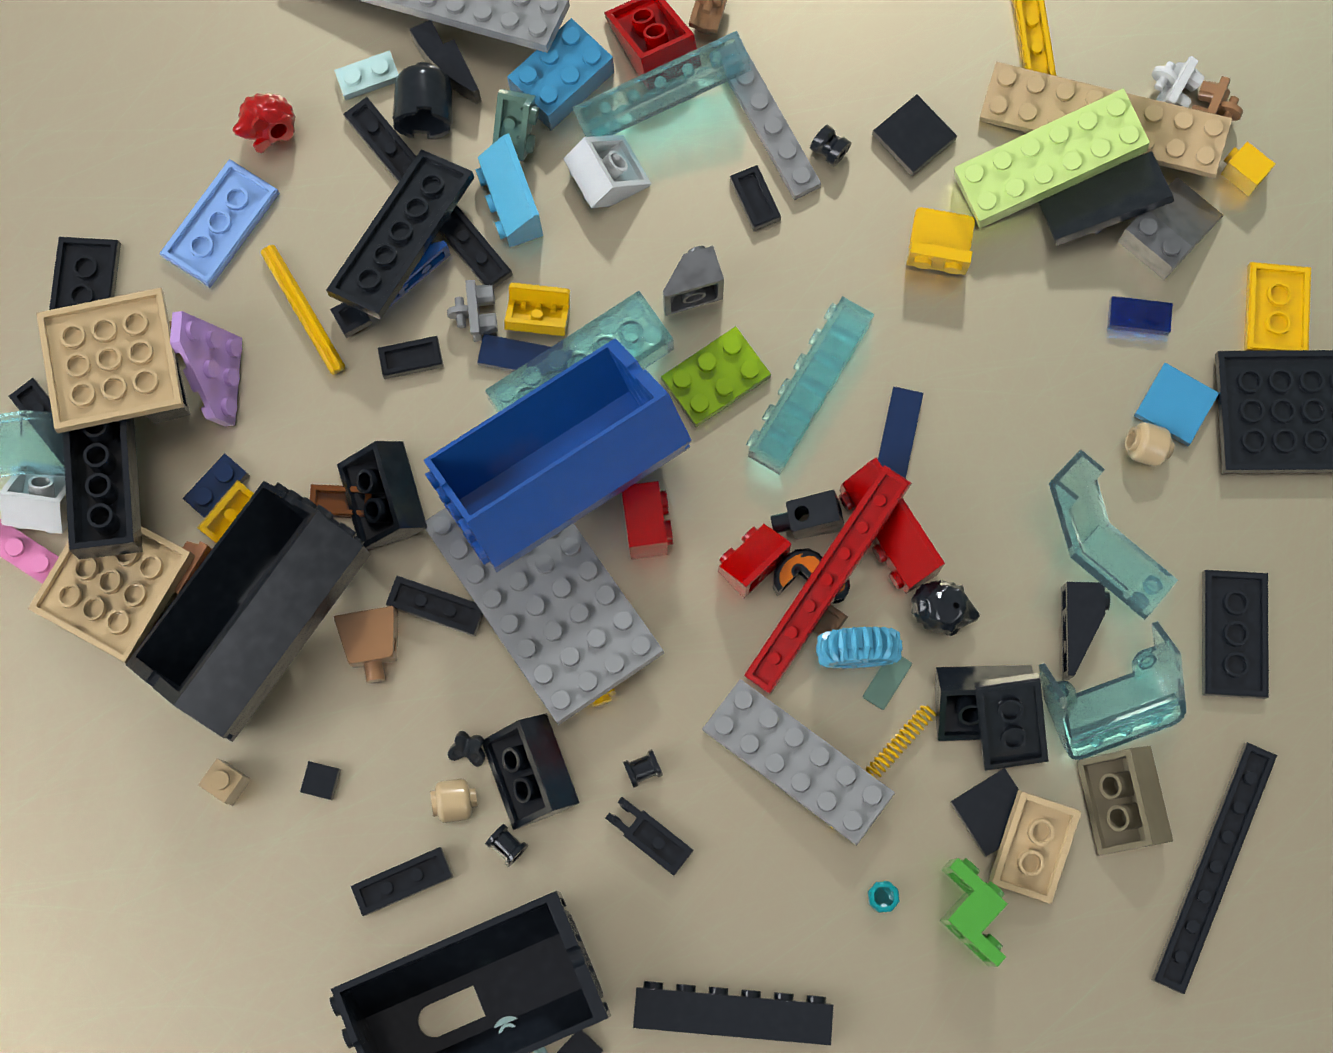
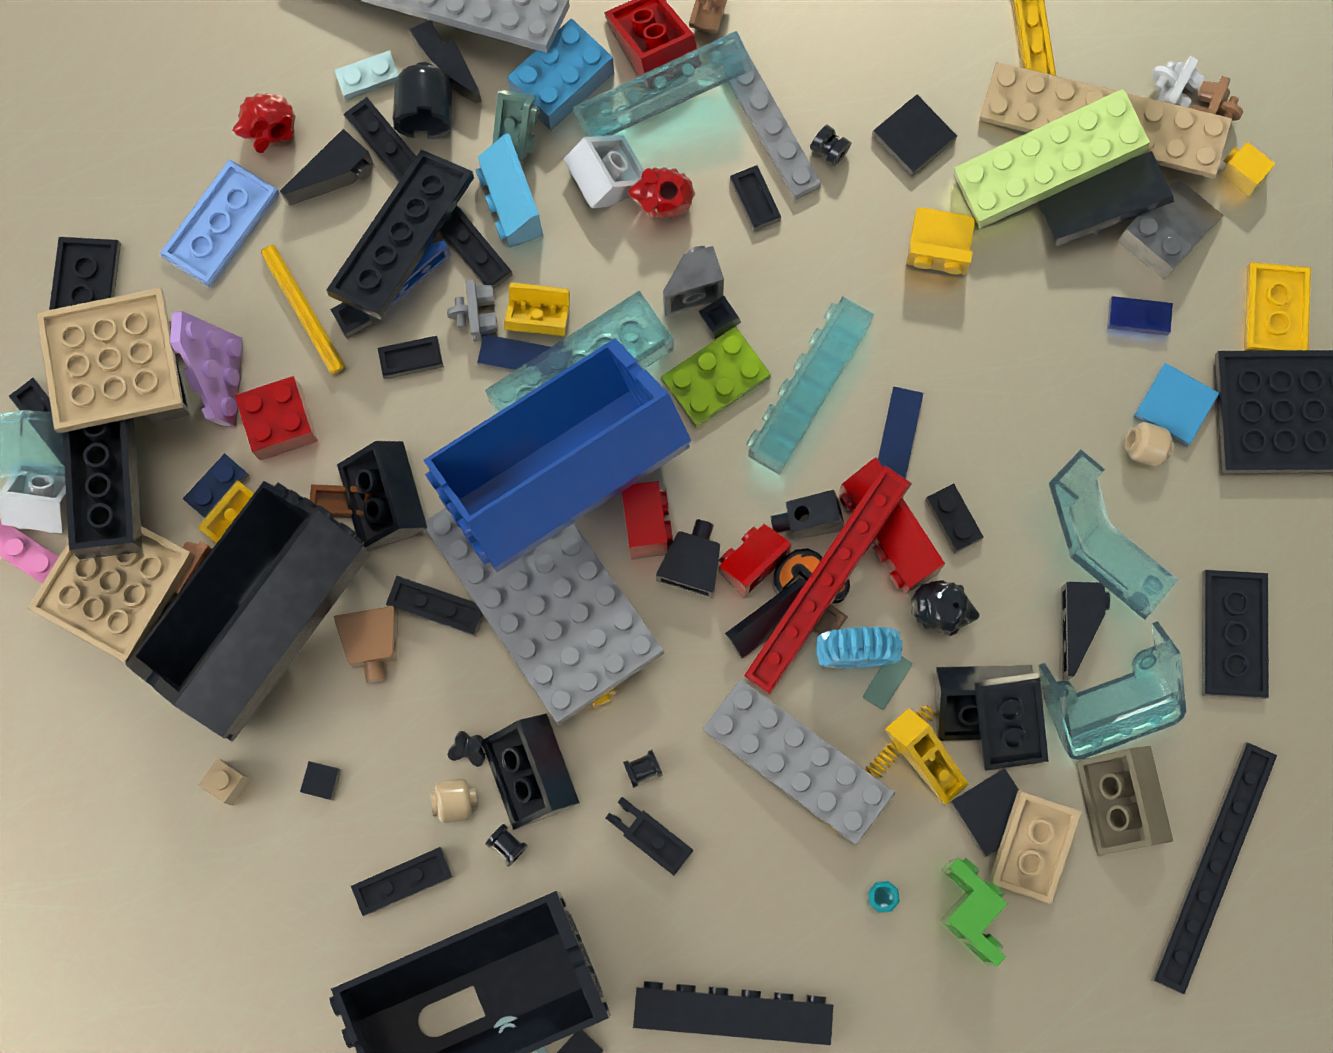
none -> red brick [234,376,318,461]
none -> black slope [280,129,373,206]
none -> red animal [628,167,695,219]
none -> black torso [656,519,720,598]
none -> black plate [698,295,741,339]
none -> black tile [725,578,806,658]
none -> yellow slope [885,708,969,805]
none -> black plate [925,483,984,553]

